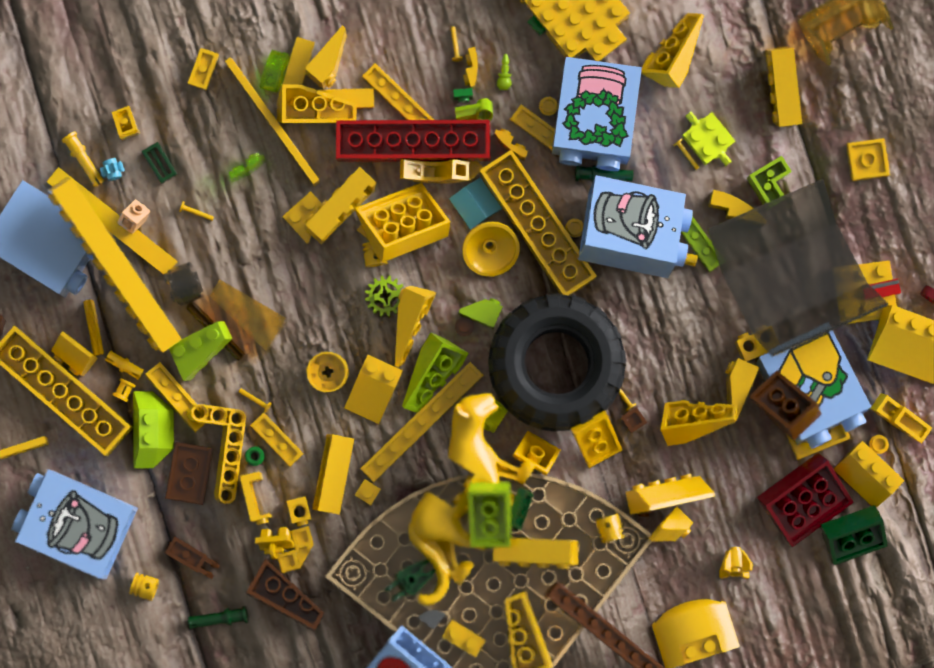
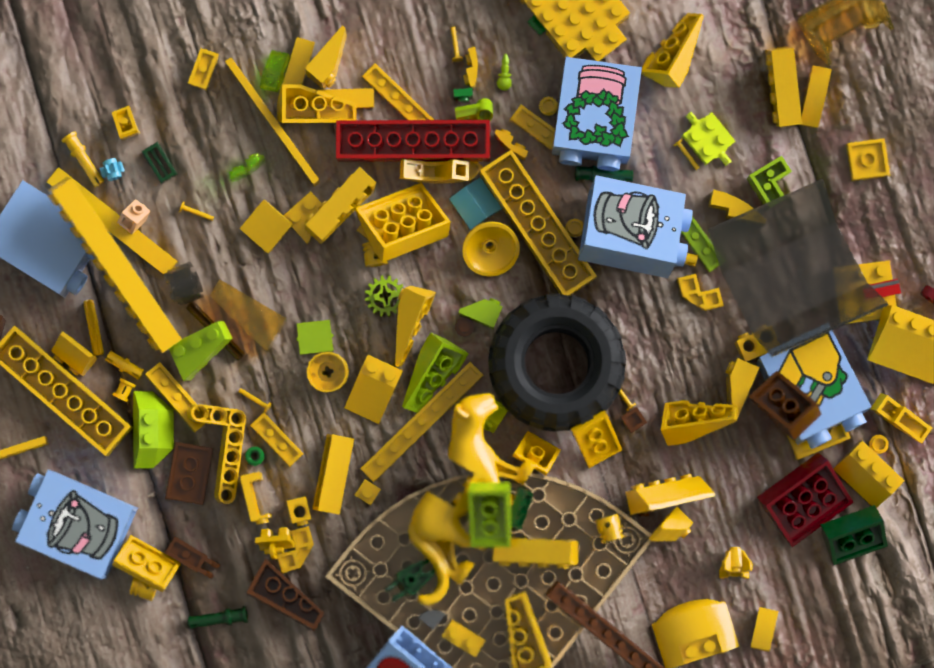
none -> yellow tile [112,535,181,593]
none -> yellow tile [239,199,293,253]
none -> lime piece [296,320,334,355]
none -> yellow tile [677,274,724,311]
none -> yellow slope [750,607,778,652]
none -> yellow slope [799,65,832,128]

